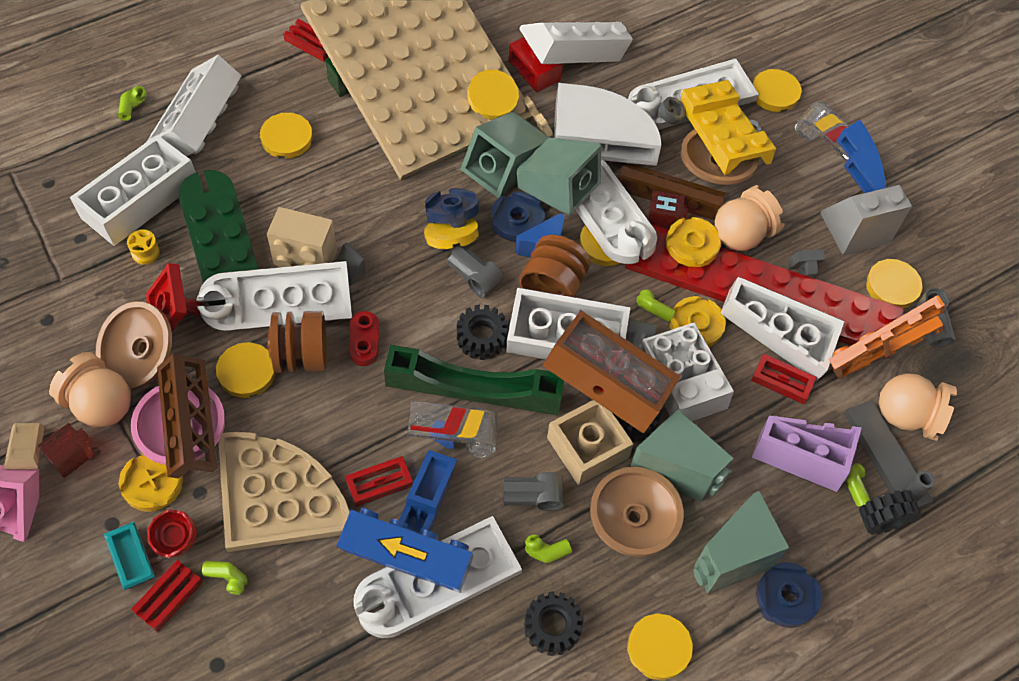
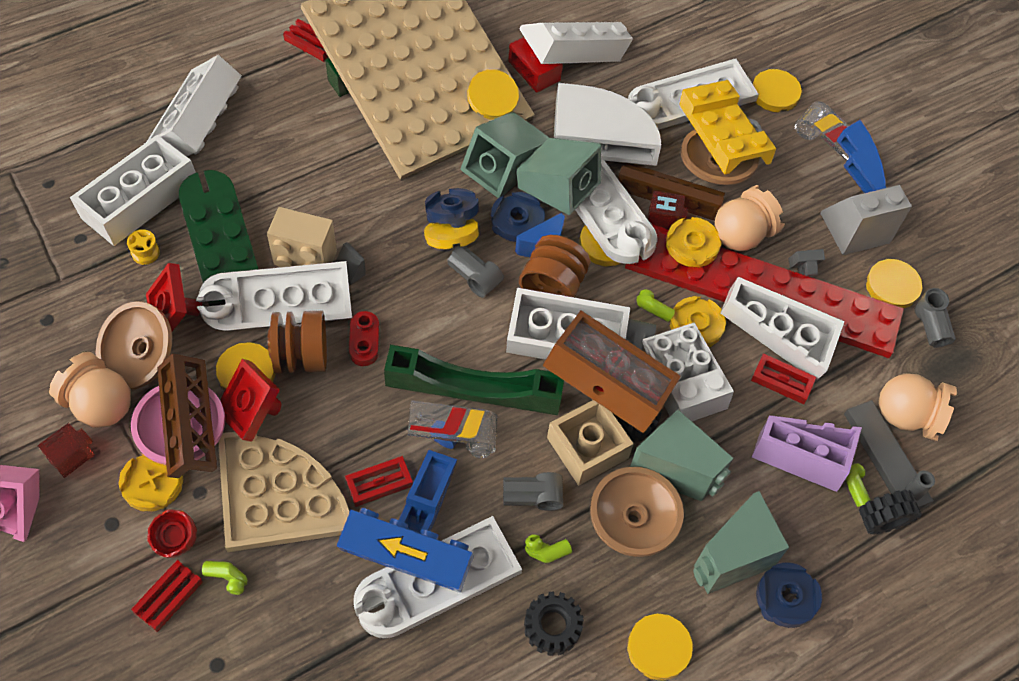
tan tile [4,423,45,470] -> none
teal tile [104,521,155,591] -> none
lime arm [118,86,147,121] -> none
yellow tile [260,113,313,159] -> none
black tyre [457,304,508,360] -> none
tan helmet [522,95,554,138] -> none
dark grey tile [659,97,685,124] -> none
orange wing [829,295,945,379] -> none
none -> red tile [220,359,282,442]

